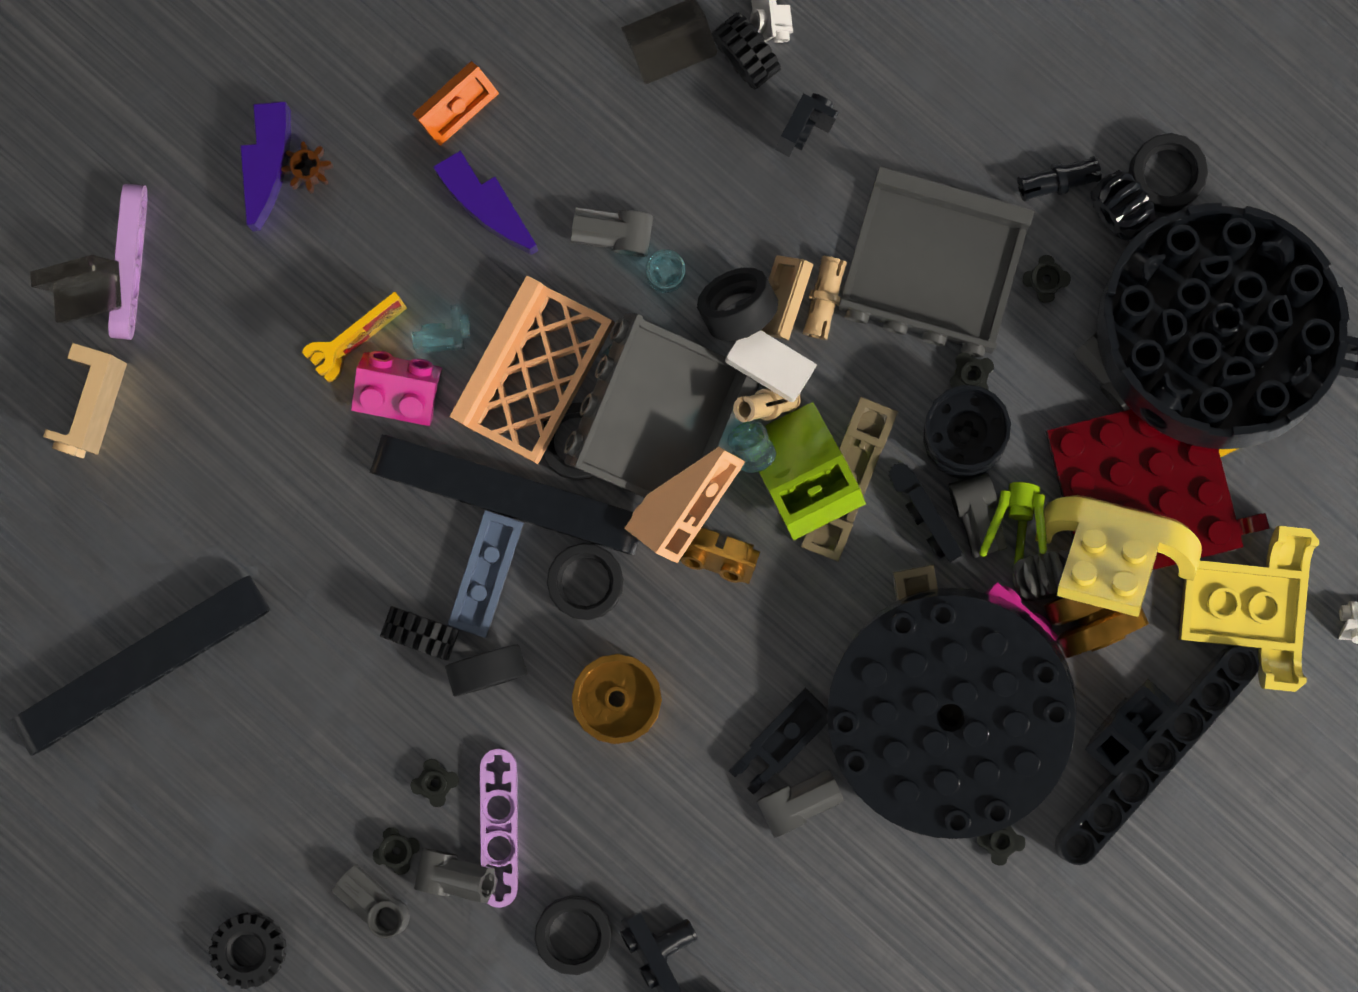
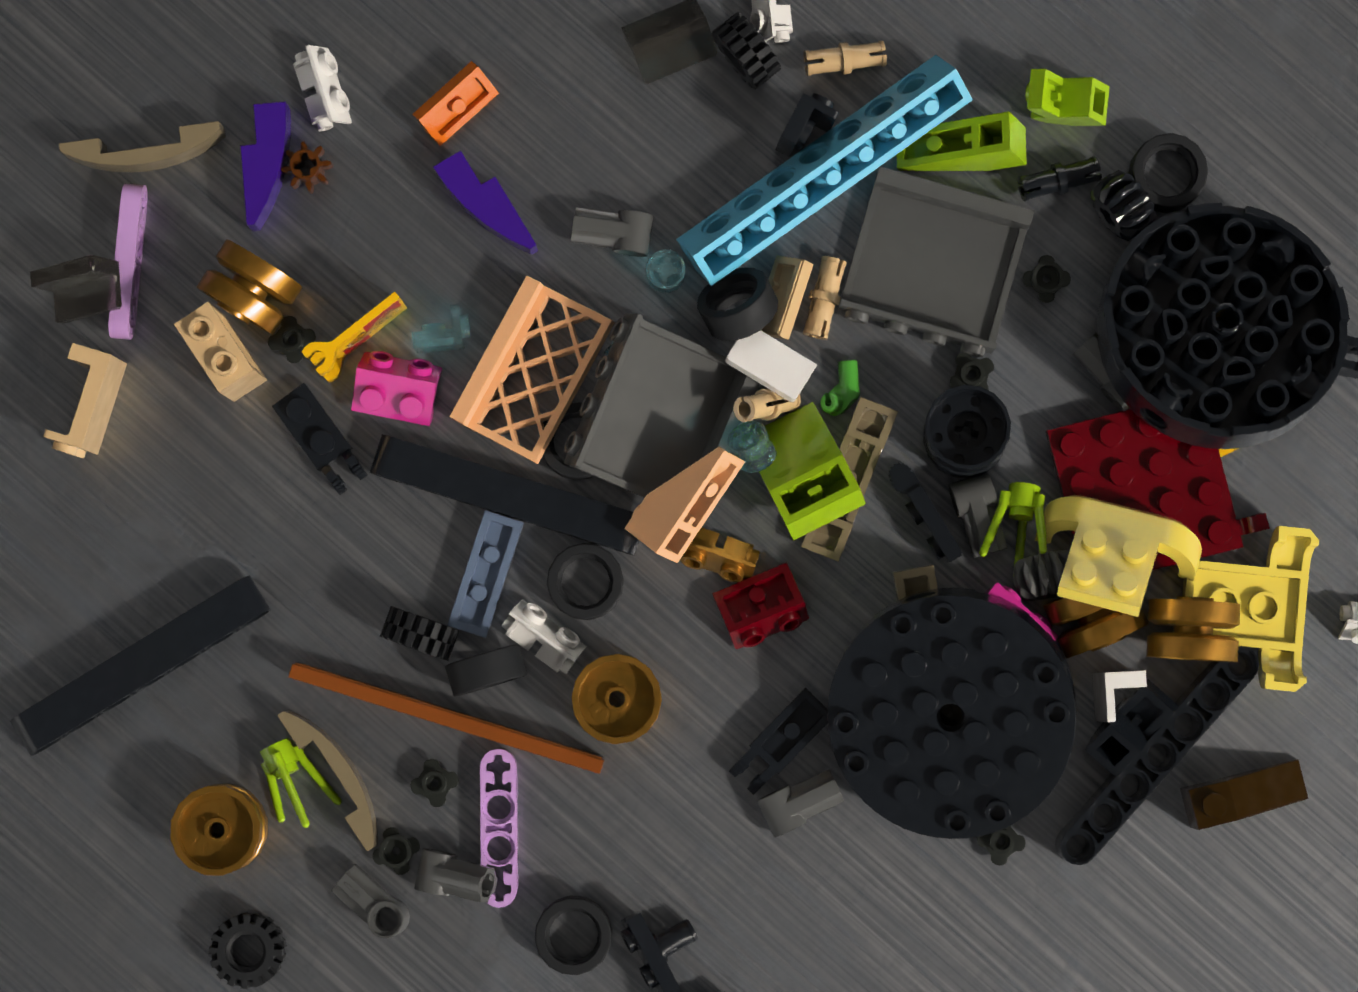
none -> dark tan slope [59,121,226,172]
none -> pearl gold wheel [170,784,268,876]
none -> tan window [174,302,267,402]
none -> pearl gold wheel [197,239,303,335]
none -> lime plant [260,738,342,828]
none -> pearl dark grey plate [268,316,316,364]
none -> black hinge [272,383,368,495]
none -> dark tan slope [277,710,378,851]
none -> dark orange tile [288,662,605,774]
none -> white hinge [293,45,352,132]
none -> white hinge [501,599,587,674]
none -> medium azure brick [676,55,973,286]
none -> dark red bracket [712,562,809,649]
none -> tan pin [803,40,887,76]
none -> bright green arm [820,360,860,416]
none -> lime slope [897,111,1027,171]
none -> lime brick [1025,69,1110,126]
none -> white panel [1092,670,1147,722]
none -> pearl gold wheel [1146,596,1241,662]
none -> dark brown slope [1180,759,1309,830]

